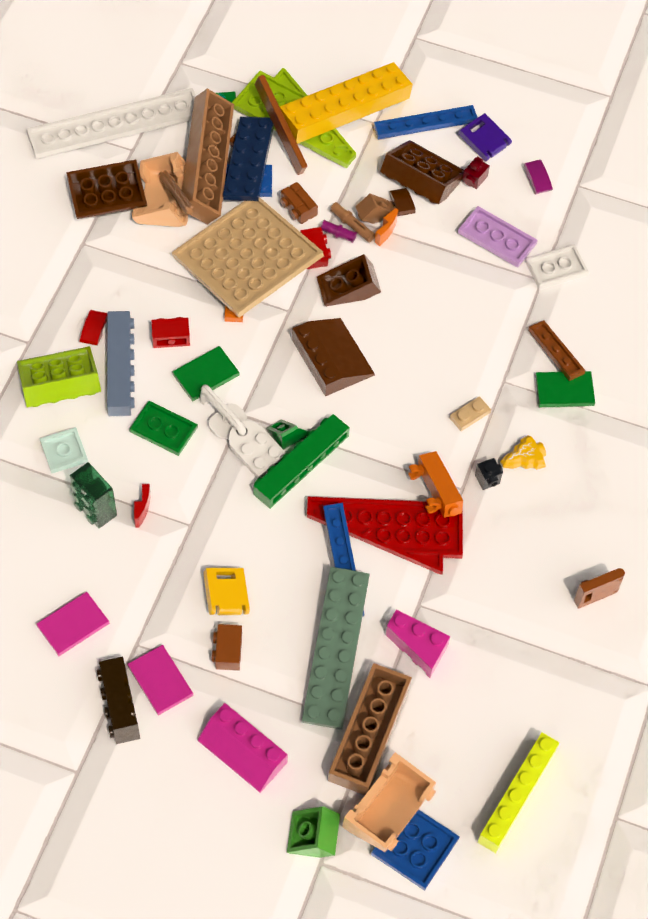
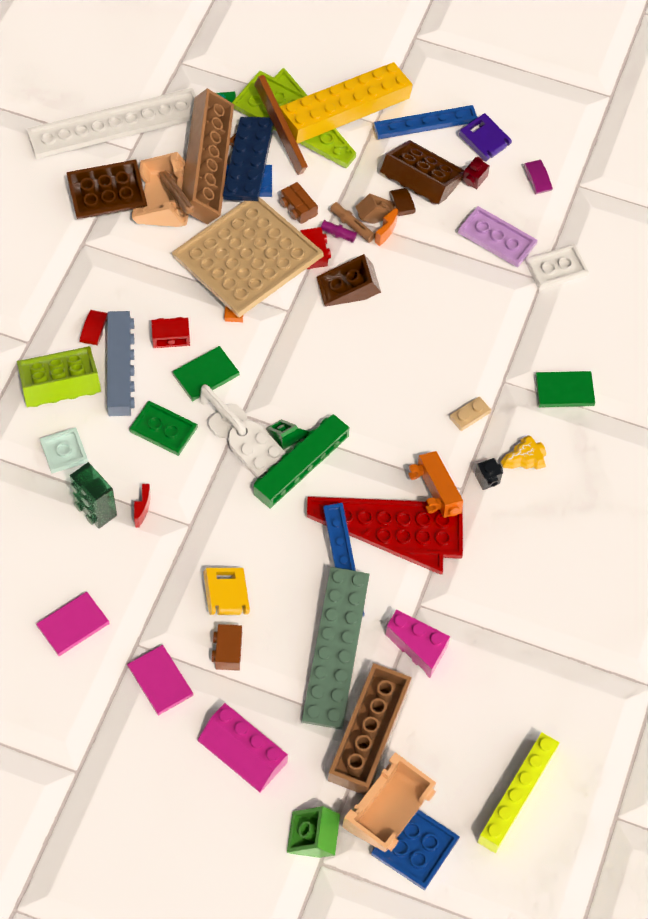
dark brown wedge [96,656,141,745] -> none
reddish brown slope [292,318,375,397] -> none
dark orange tile [528,320,585,381] -> none
container [574,568,625,609] -> none

